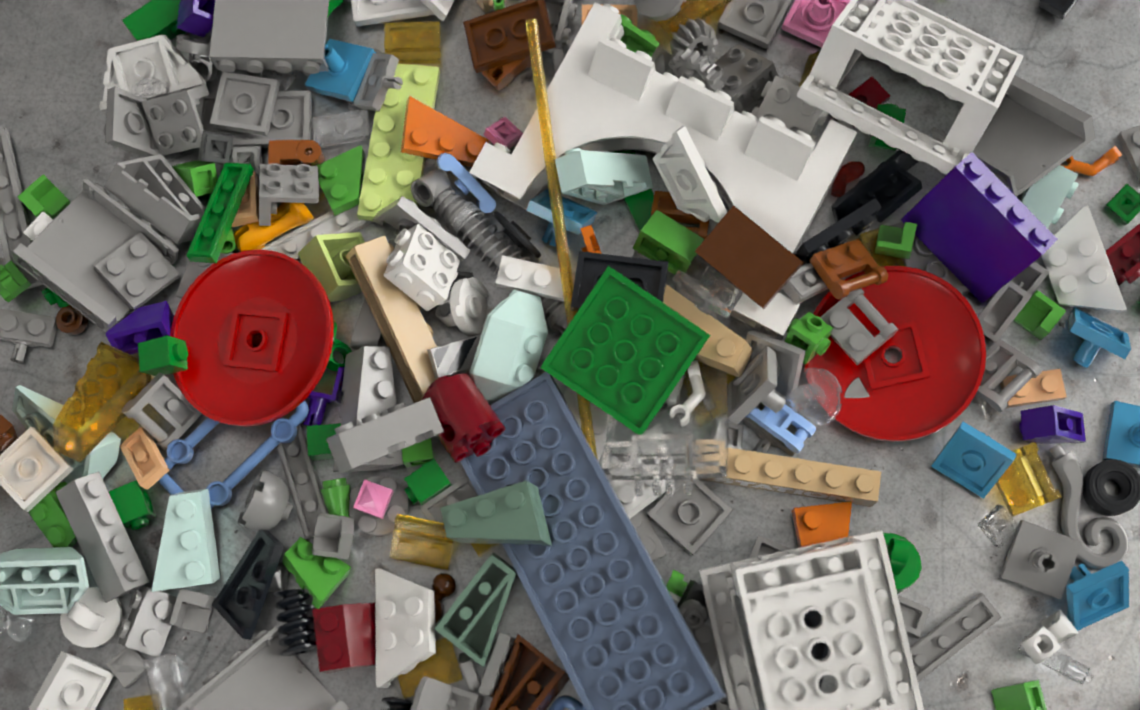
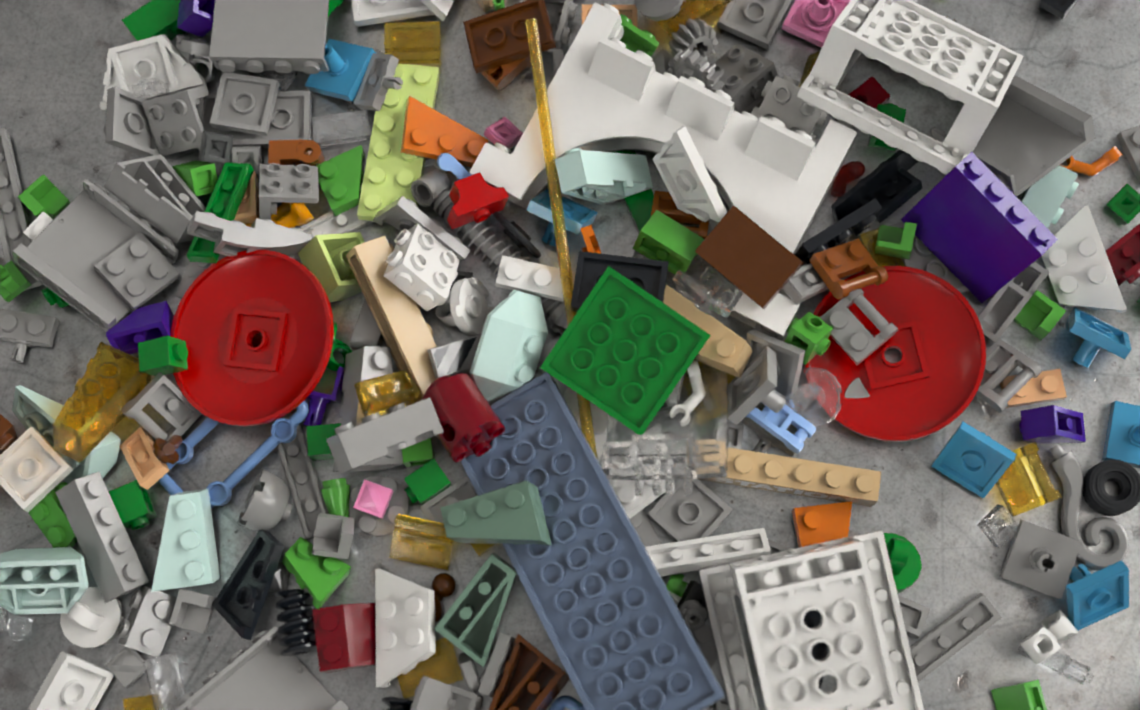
reddish brown plate [56,305,88,335] -> none
none -> reddish brown plate [153,435,183,464]
none -> slope [186,211,312,256]
none -> clear yellow slope [354,370,421,417]
none -> red brick [447,172,509,230]
none -> white plate [645,528,771,576]

